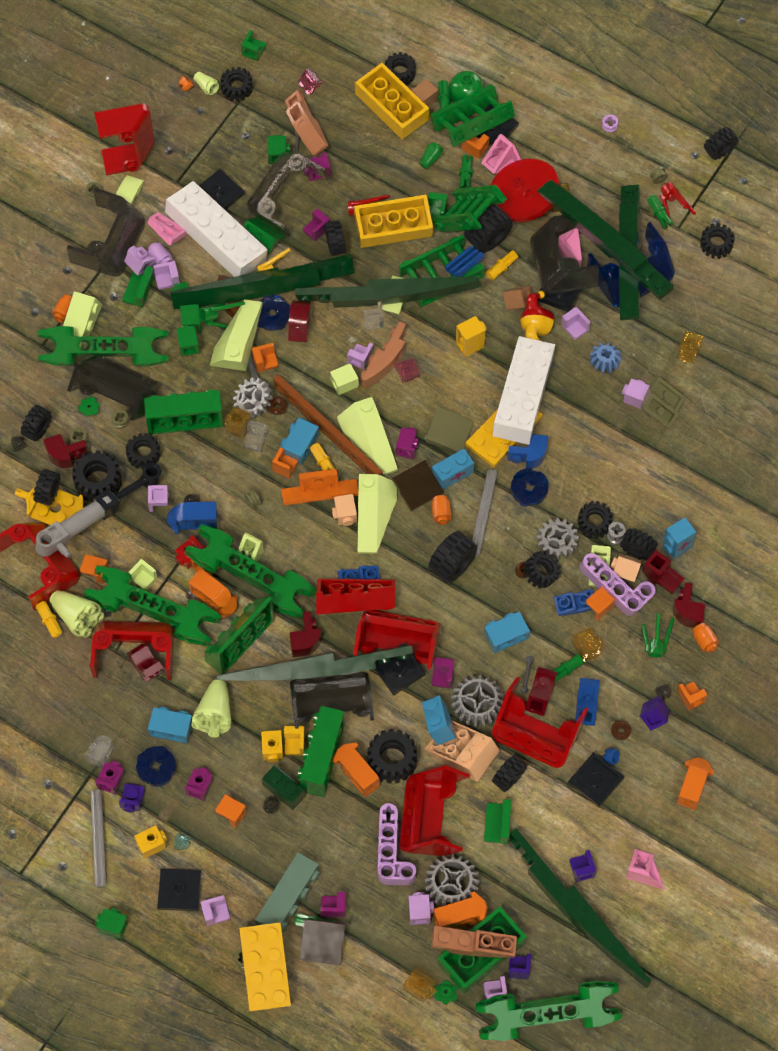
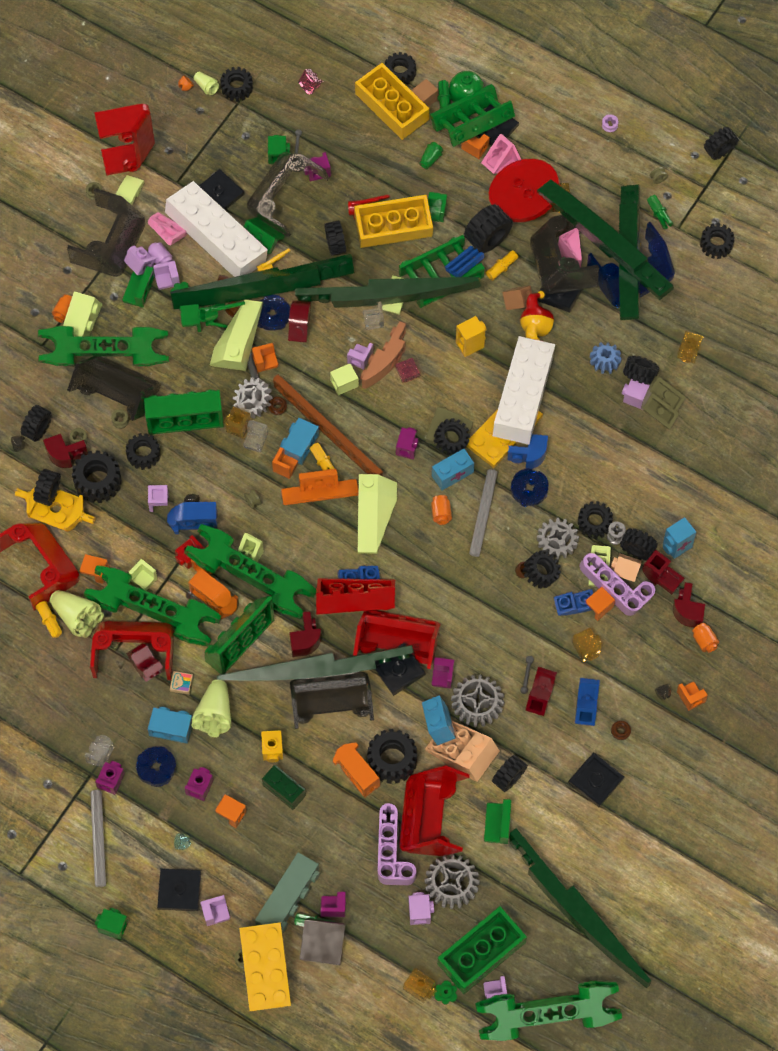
light grey piece [35,463,162,558] -> none
green plant [78,397,100,417] -> none
dark purple bracket [119,783,145,813] -> none
yellow brick [134,825,167,859] -> none
green brick [176,325,199,357] -> none
green panel [241,30,266,61] -> none
clear smoke hinge [263,796,279,814] -> none
yellow panel [284,726,305,755] -> none
nougat slope [285,90,328,157] -> none
green brick [298,706,345,798] -> none
magenta panel [303,208,330,241] -> none
light nougat brick [332,494,357,526] -> none
yellowish green wedge [337,397,398,476] -> none
dark brown tile [392,460,444,512] -> none
black tyre [428,531,478,583] -> none
green fence [431,185,507,232] -> none
nougat slope [431,926,517,958] -> none
orange piece [433,892,488,930] -> none
green pin [459,155,473,188] -> none
dark azure brick [484,612,530,654] -> none
red windscreen [492,677,589,768] -> none
dark purple panel [508,953,531,980] -> none
green axle [553,654,584,682] -> none
lavender panel [561,307,590,340] -> none
dark purple panel [569,850,597,883] -> none
blue hinge [603,748,620,765] -> none
bright pink slope [626,849,665,890] -> none
dark purple panel [640,696,670,731] -> none
green plant [641,613,675,658] -> none
red plant [660,182,696,218] -> none
orange piece [676,757,714,810] -> none
none -> tile [170,671,193,695]
none -> black tyre [434,418,470,455]
none -> black tyre [623,356,660,384]

